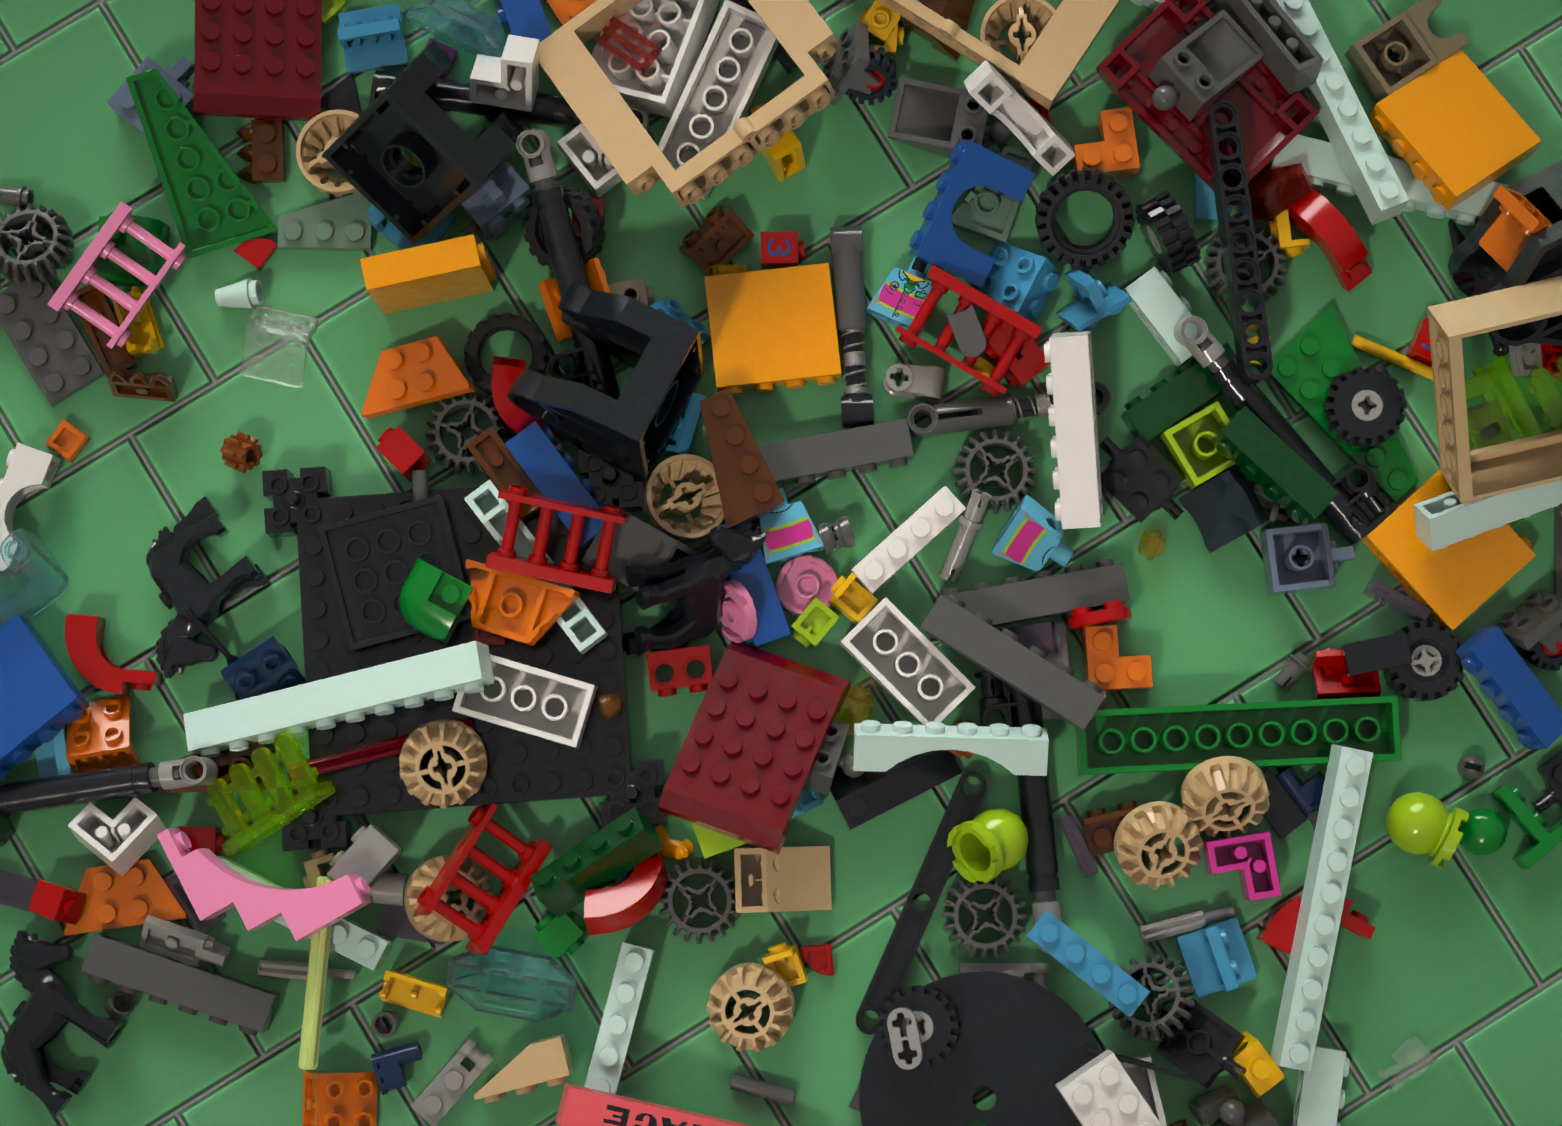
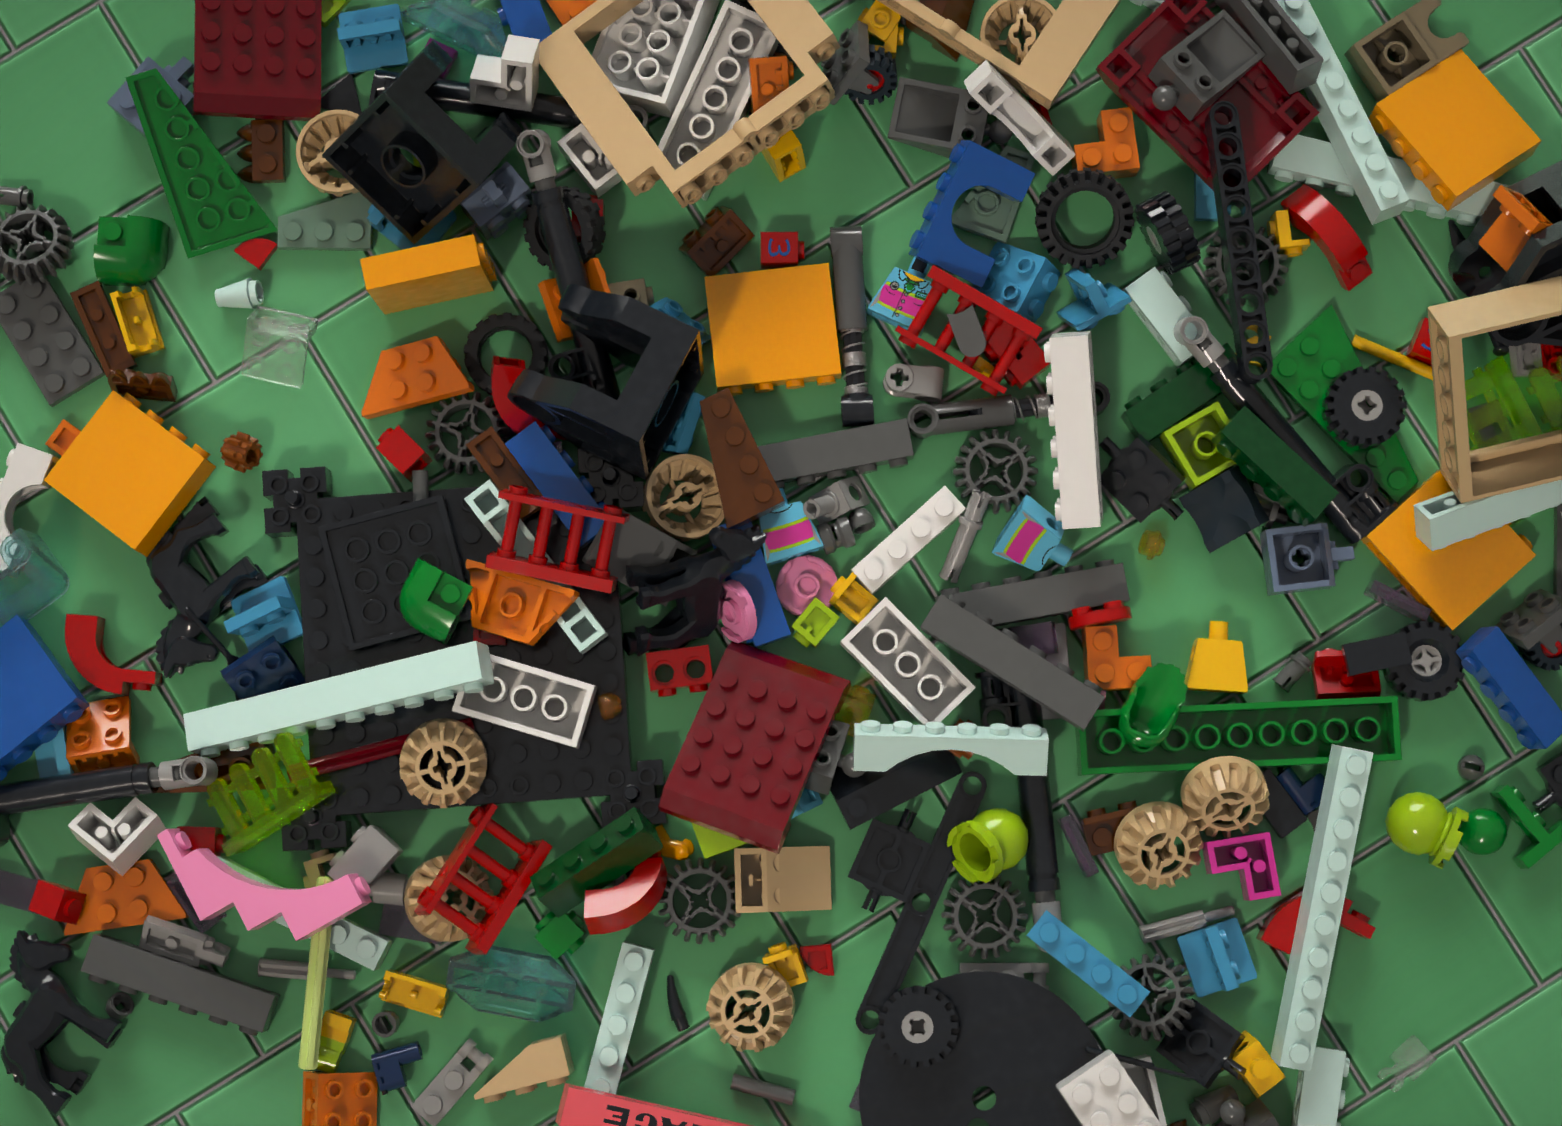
bright pink fence [47,201,187,350] -> none
clear red tile [594,16,662,75] -> none
yellow piece [707,264,754,275] -> none
light grey beam [887,1007,924,1070] -> none
clear red slope [1248,163,1313,221] -> none
none -> light orange brick [44,390,216,557]
none -> dark azure bracket [224,576,303,651]
none -> leg [316,1009,357,1073]
none -> black helmet [667,975,690,1032]
none -> orange bracket [748,53,794,114]
none -> light grey bracket [803,476,870,524]
none -> black plate [847,808,931,913]
none -> dark grey hinge [848,508,876,534]
none -> green hair [1118,663,1187,748]
none -> yellow torso [1184,621,1248,694]

